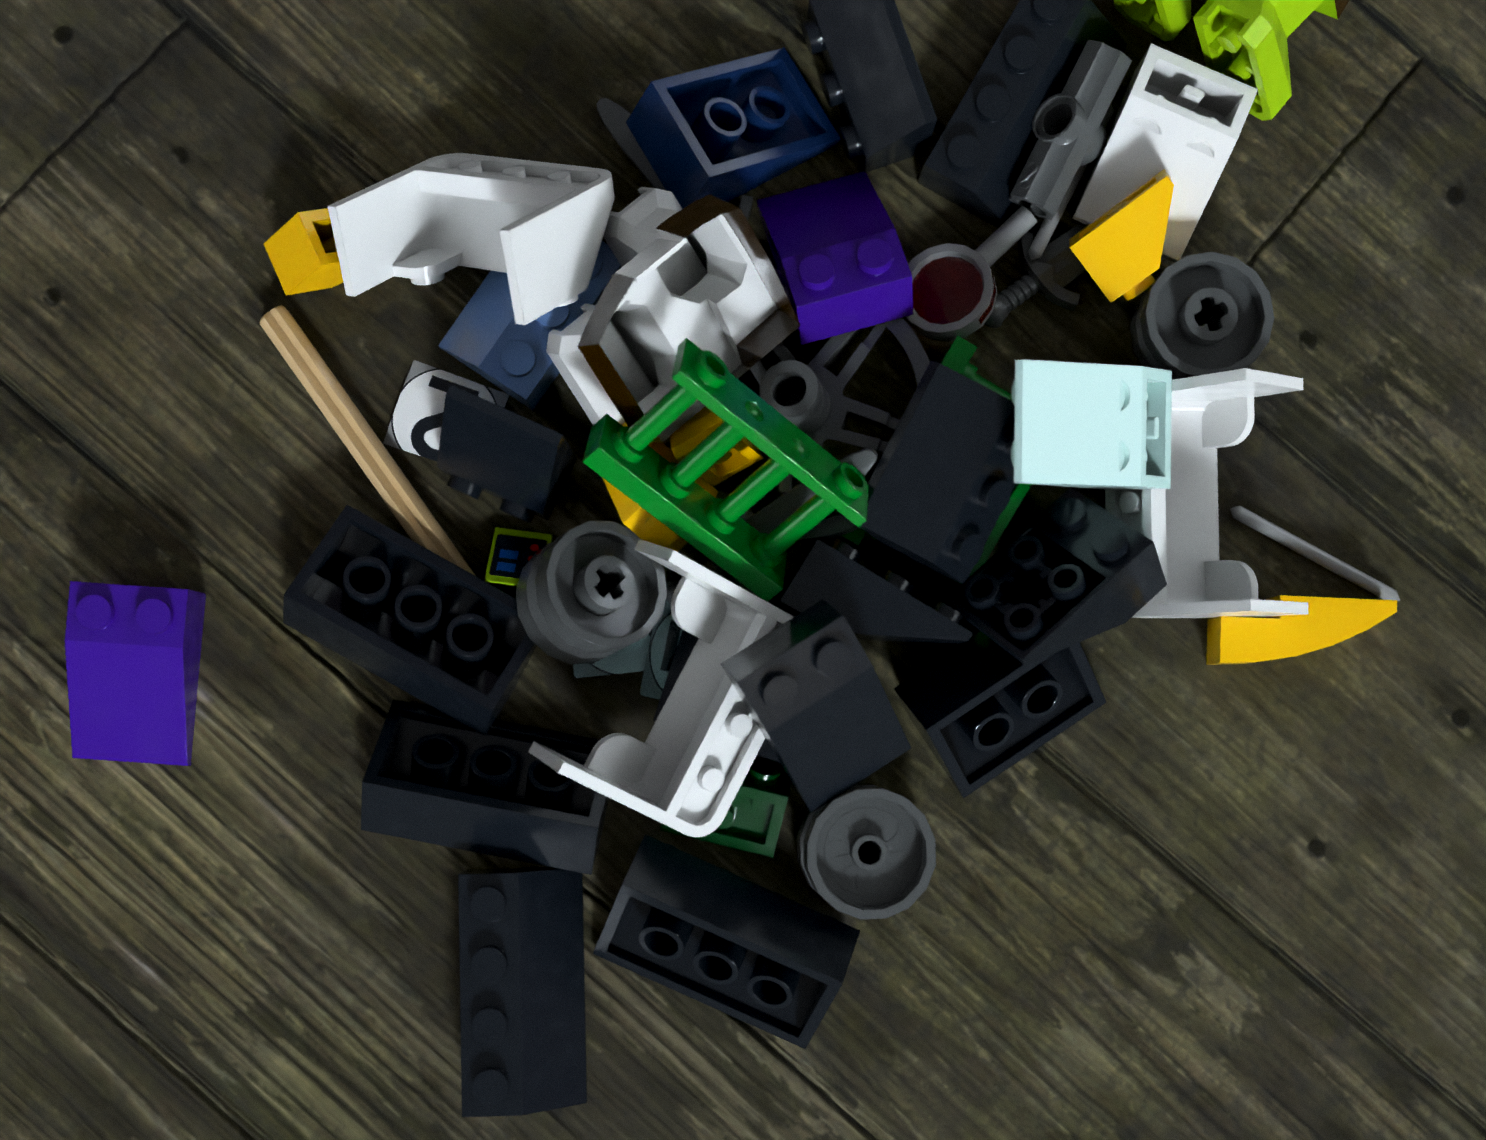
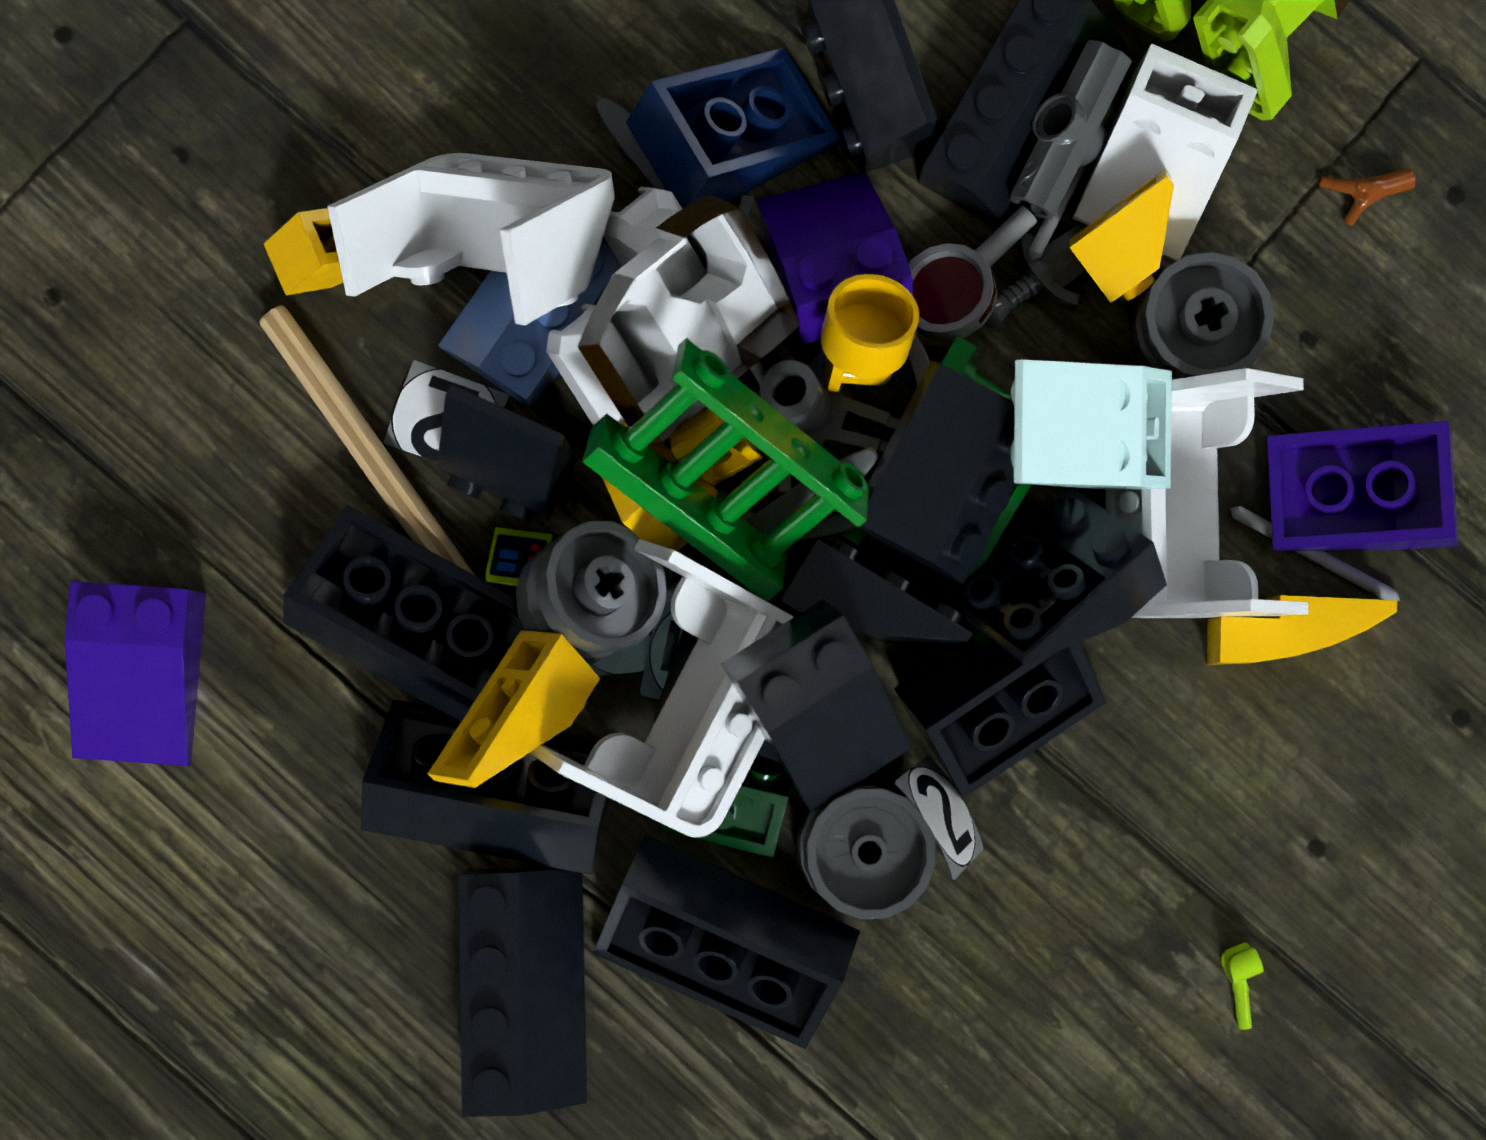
none -> yellow slope [428,630,600,788]
none -> yellow piece [820,274,919,392]
none -> sticker [895,756,983,880]
none -> lime hand [1220,942,1264,1030]
none -> dark purple slope [1267,421,1459,551]
none -> dark orange bar [1319,167,1416,226]

